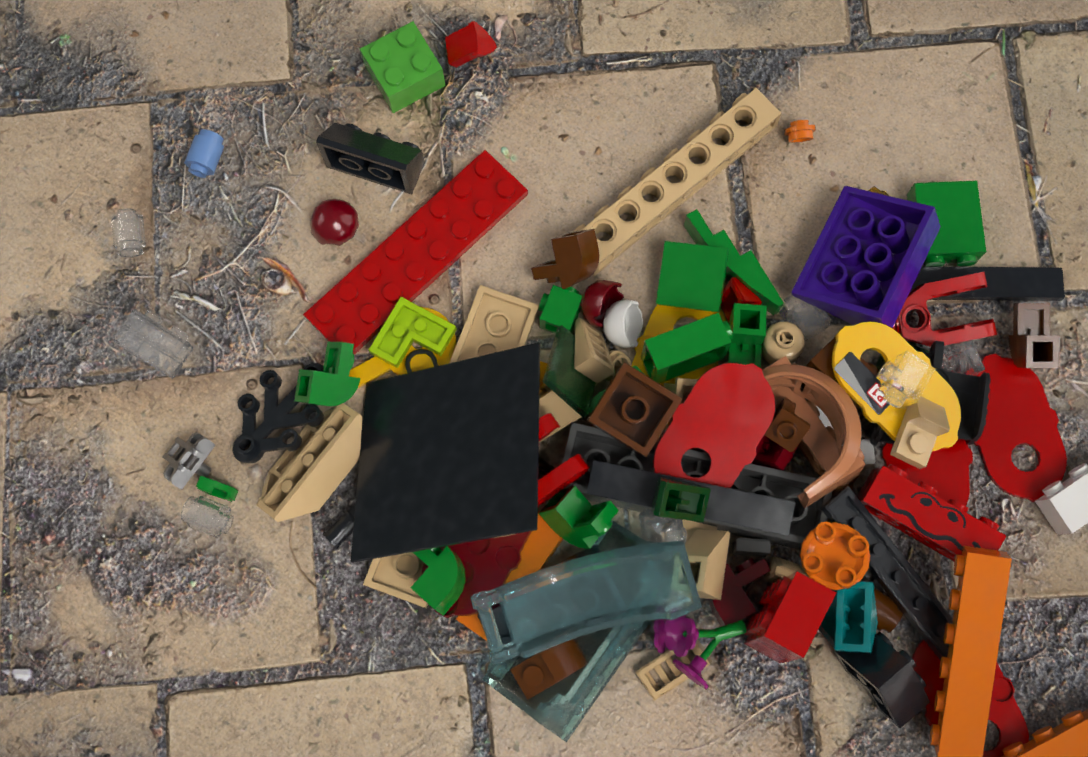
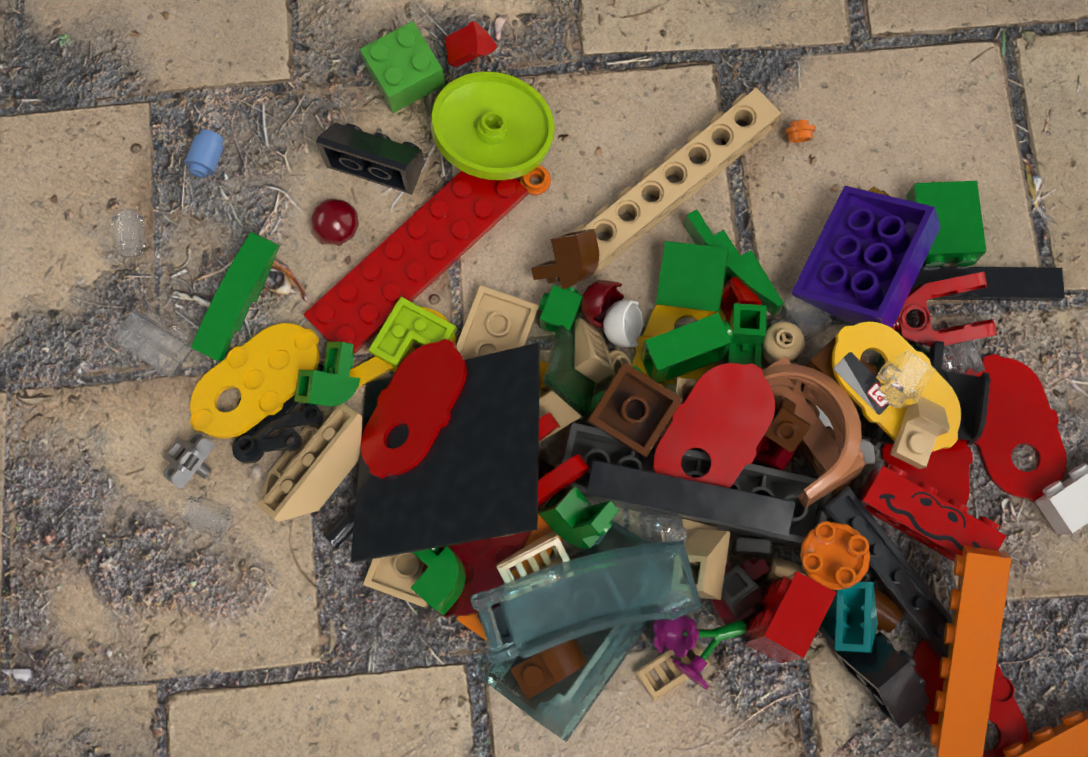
green tile [196,476,239,502] -> none
dark green slope [651,476,711,522] -> none
brick [1009,303,1060,368] -> none
none -> yellow piece [190,323,319,439]
none -> green slope [191,232,280,361]
none -> red piece [361,339,467,479]
none -> lime dish [431,72,555,180]
none -> tan slope [496,530,572,596]
none -> orange plate [520,165,551,195]
none -> dark grey slope [721,565,762,618]

